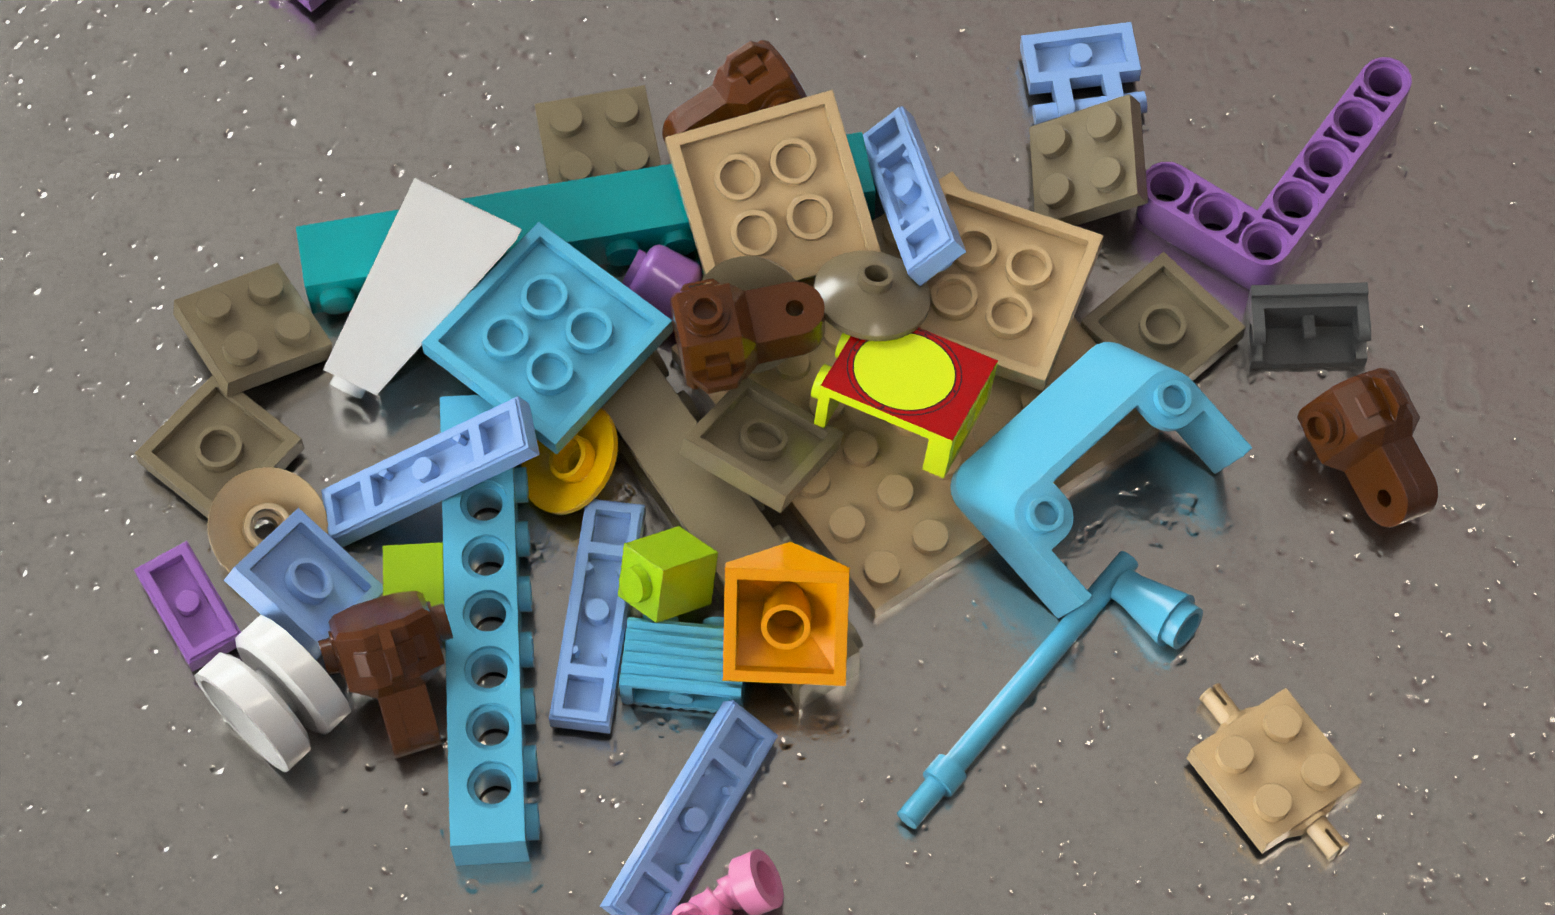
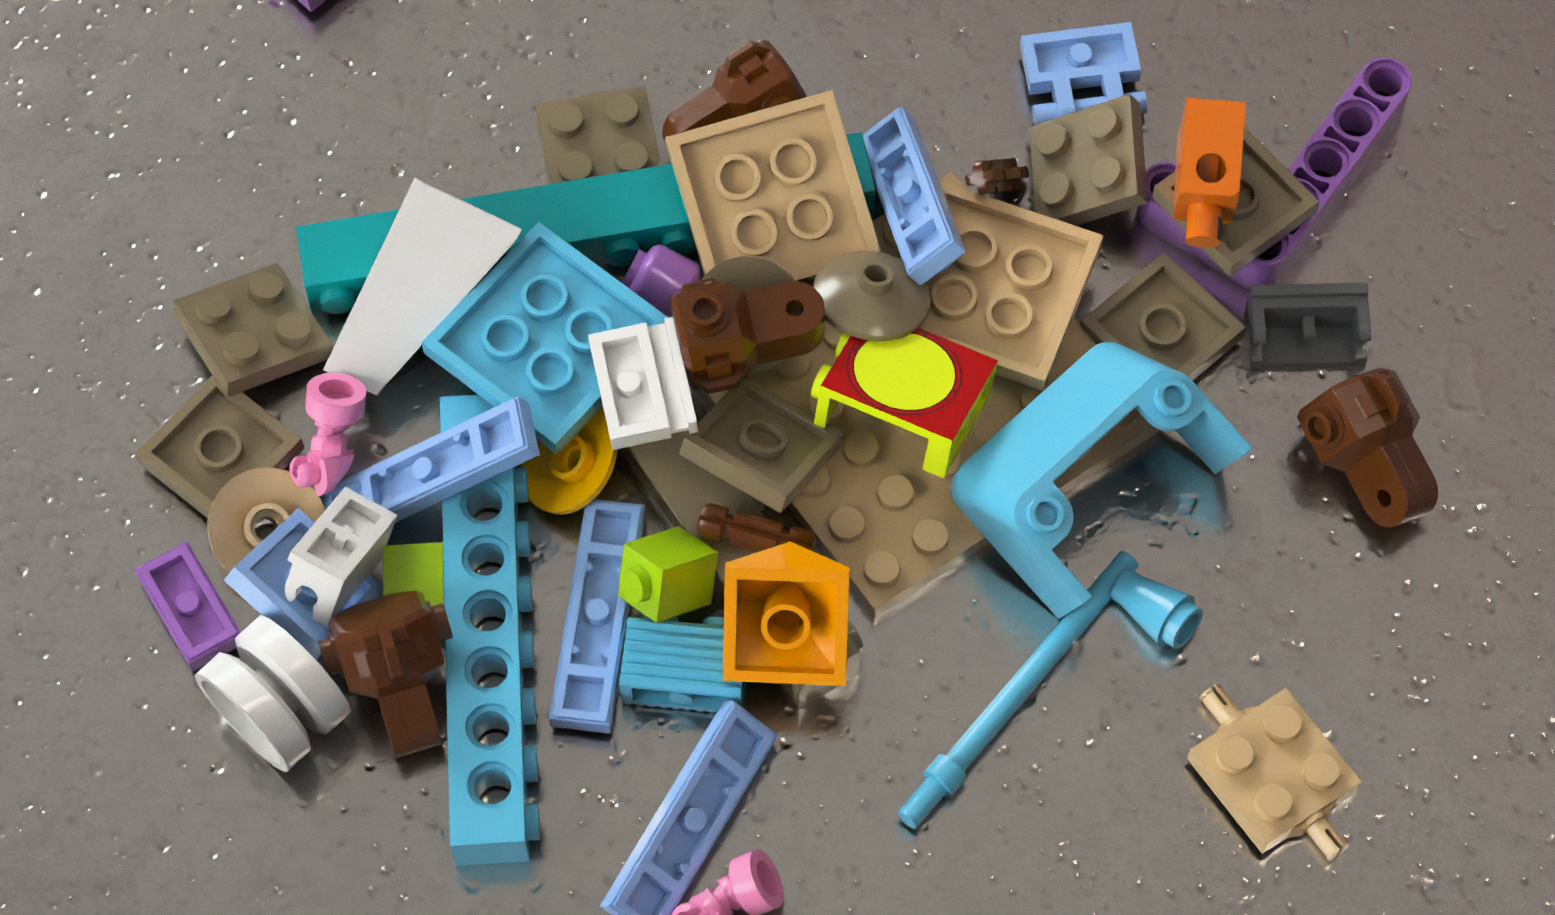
none -> white hinge [284,487,398,627]
none -> bright pink arm [290,373,367,496]
none -> white plate [588,317,698,450]
none -> reddish brown axle [697,503,816,553]
none -> reddish brown axle [965,158,1029,195]
none -> dark tan plate [1152,126,1319,277]
none -> orange torso [1173,97,1246,248]

